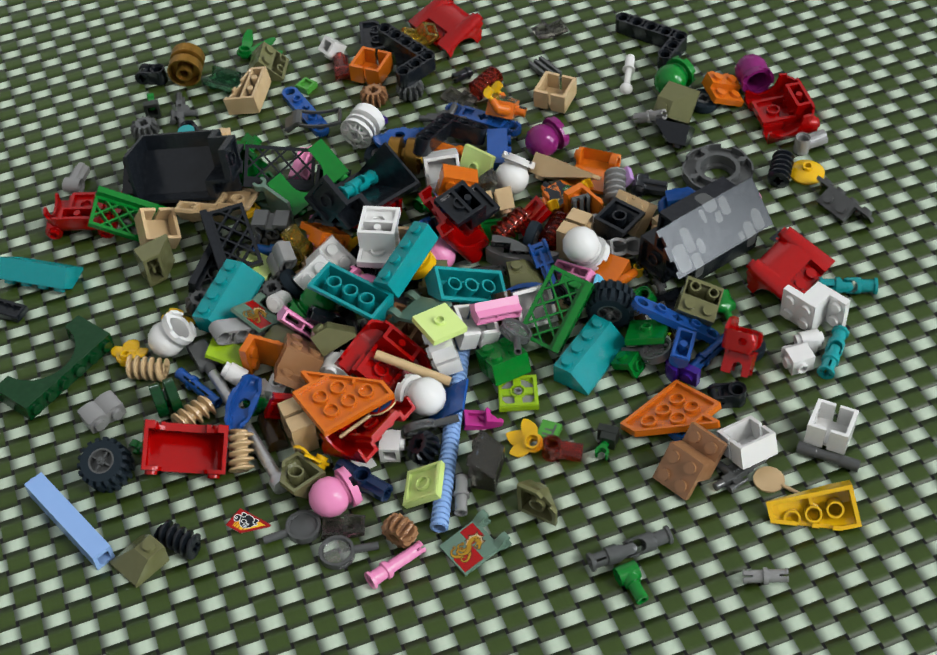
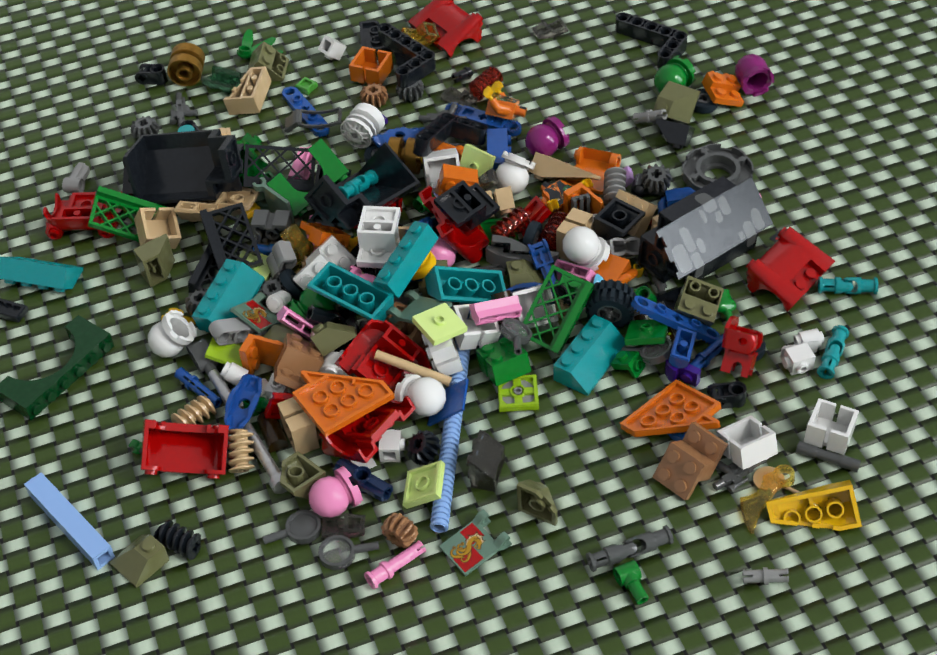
light grey brick [77,390,126,434] -> none
black wheel [77,437,135,493] -> none
yellow plate [111,339,149,367] -> none
tan piece [126,355,170,382] -> none
pearl dark grey piece [143,93,162,118] -> none
dark green wheel [148,376,184,419] -> none
sticker [226,508,271,533] -> none
yellow plate [293,445,330,470] -> none
clear red piece [333,52,351,81] -> none
tan piece [339,399,396,439] -> none
dark grey piece [402,414,459,437] -> none
light grey pin [453,474,470,517] -> none
dark pink slope [463,407,504,430] -> none
yellow plate [506,418,544,457] -> none
dark grey tile [529,56,562,77] -> none
tan piece [533,71,577,114] -> none
bright green tile [538,419,562,444] -> none
clear red piece [542,435,584,462] -> none
pearl dark grey piece [595,423,619,460] -> none
white pin [620,54,635,94] -> none
red piece [744,73,820,144] -> none
black piece [767,149,795,188] -> none
white bracket [780,281,851,331] -> none
yellow dish [790,160,825,185] -> none
light grey piece [793,129,828,156] -> none
dark grey bracket [816,175,874,223] -> none
none -> dark grey gear [641,163,672,194]
none -> clear yellow piece [740,464,795,534]

